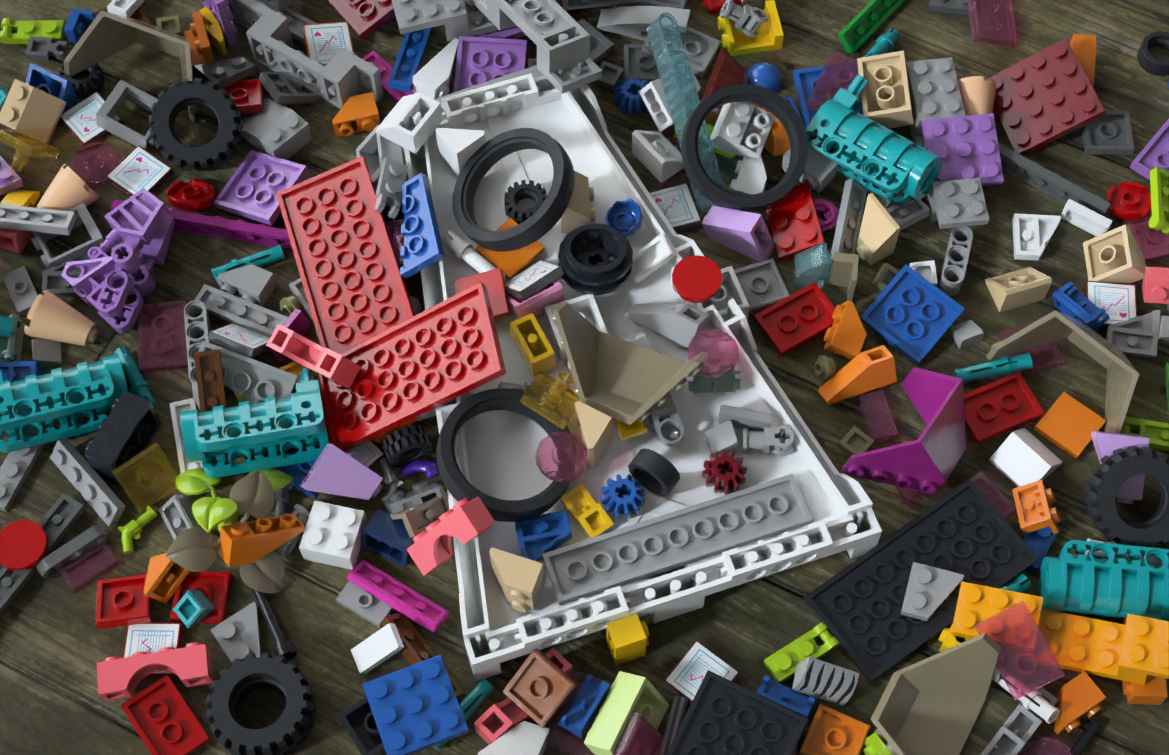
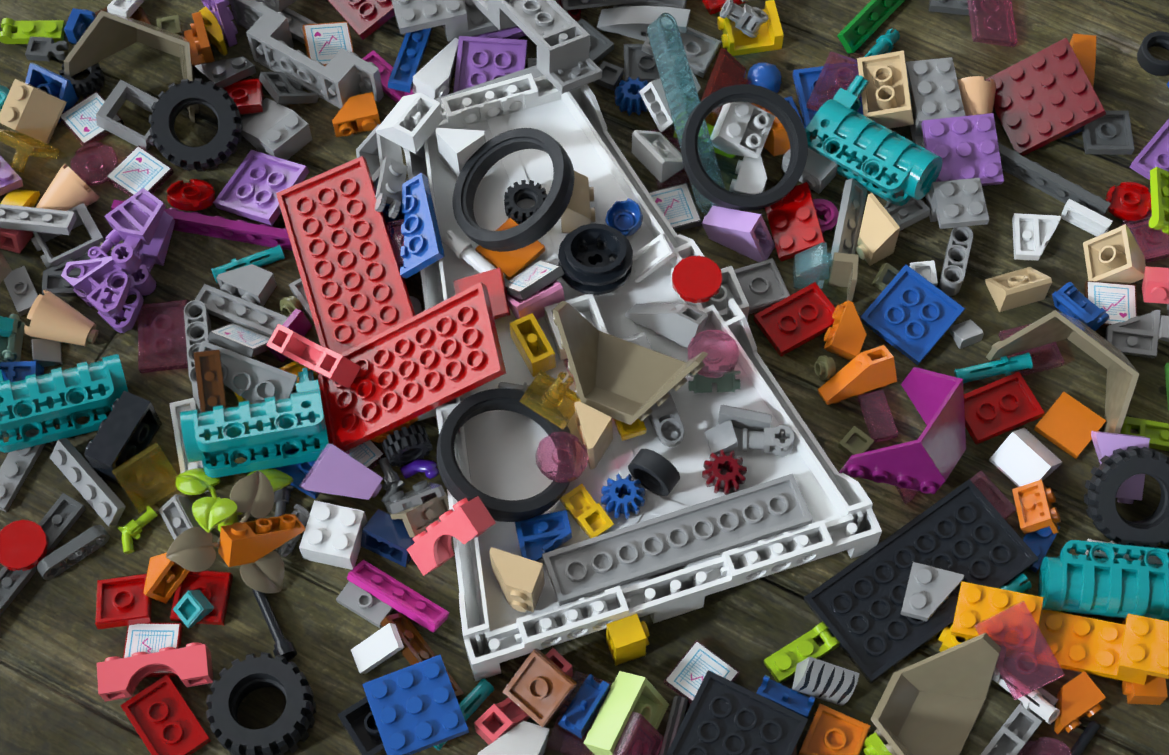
clear pink tile [60,541,120,593] -> none
teal pin [114,346,157,409] -> none
light grey wing [210,602,262,662] -> none

